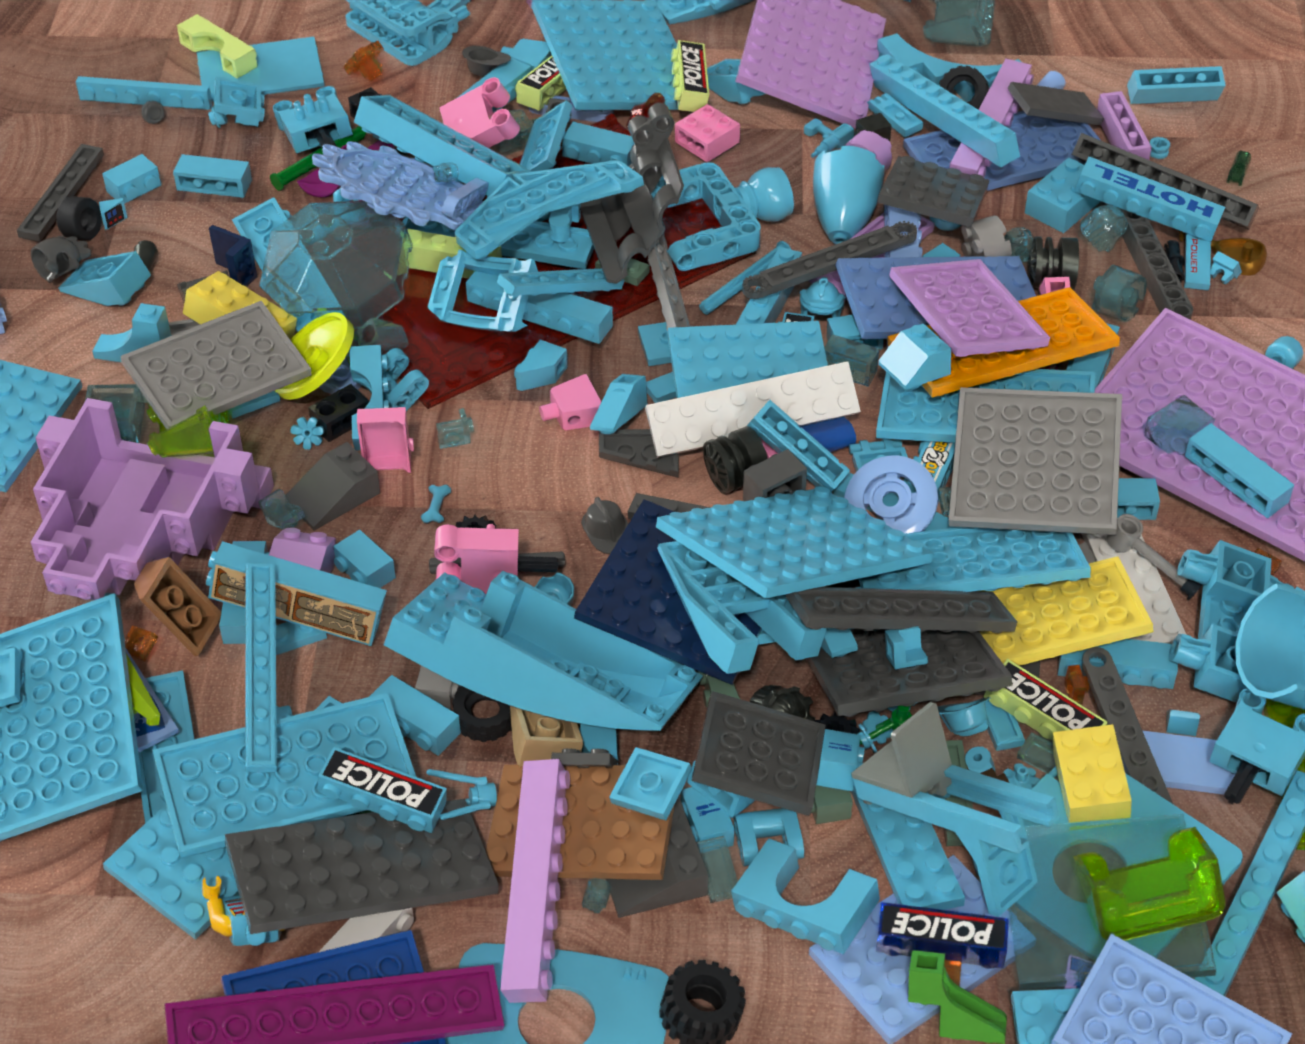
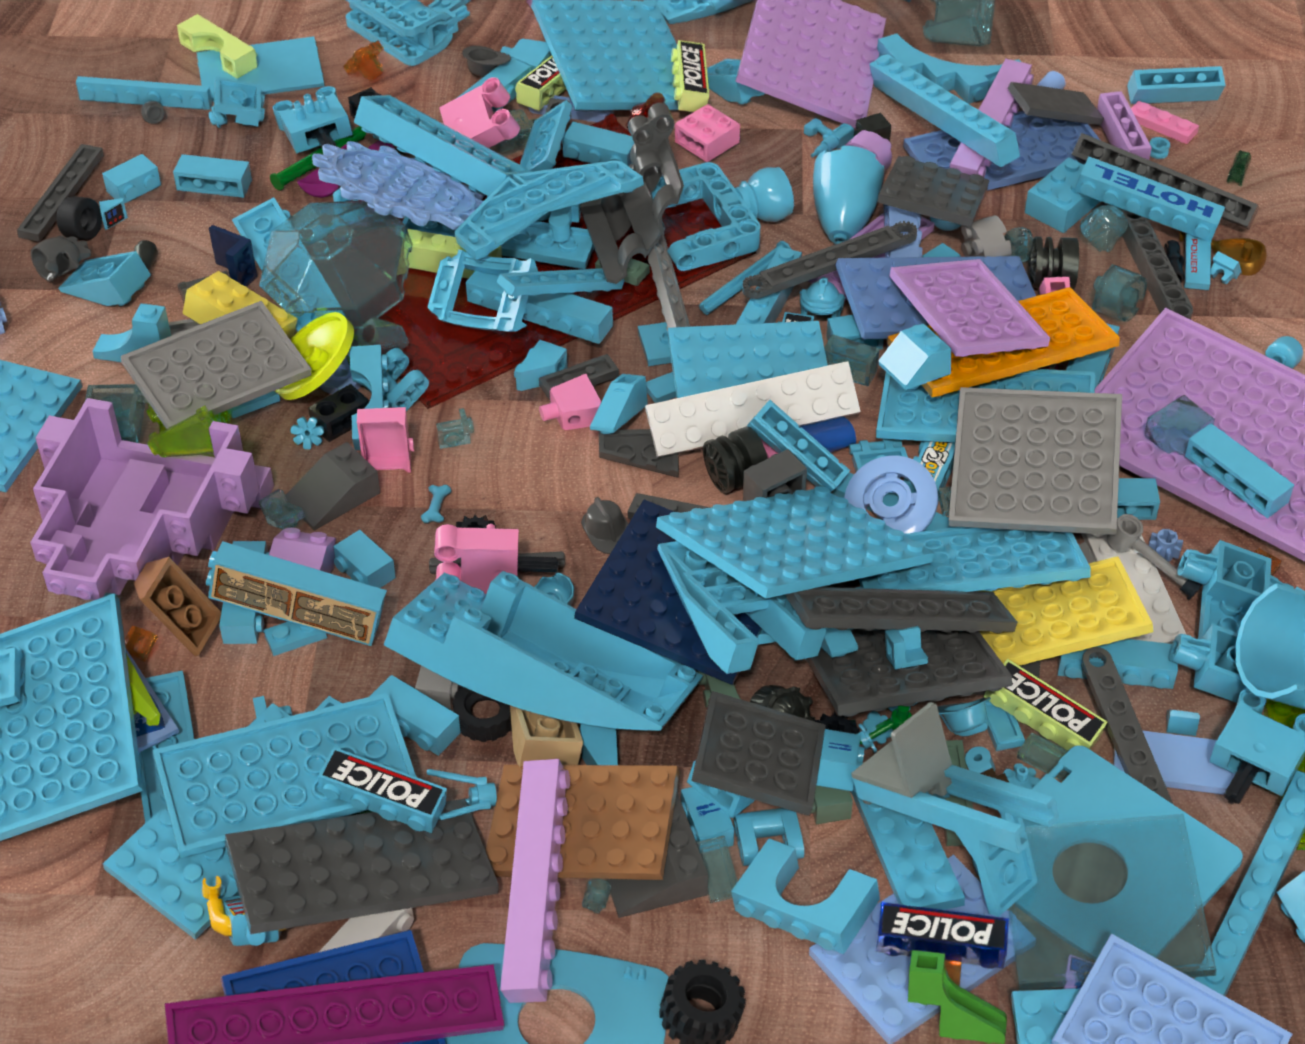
medium azure tile [245,563,277,772] -> none
clear light blue hose [433,162,459,182] -> none
light blue beam [442,178,488,219] -> none
dark grey plate [551,748,617,768] -> none
medium azure plate [609,747,692,821] -> none
medium azure hinge [867,93,923,137] -> none
black tyre [939,65,990,110] -> none
light yellow brick [1053,724,1132,828] -> none
clear orange plate [1064,665,1089,705] -> none
clear neon green windscreen [1073,827,1225,941] -> none
none -> dark grey plate [539,354,619,400]
none -> bright pink plate [1131,101,1199,144]
none -> light blue gear [1148,529,1183,562]

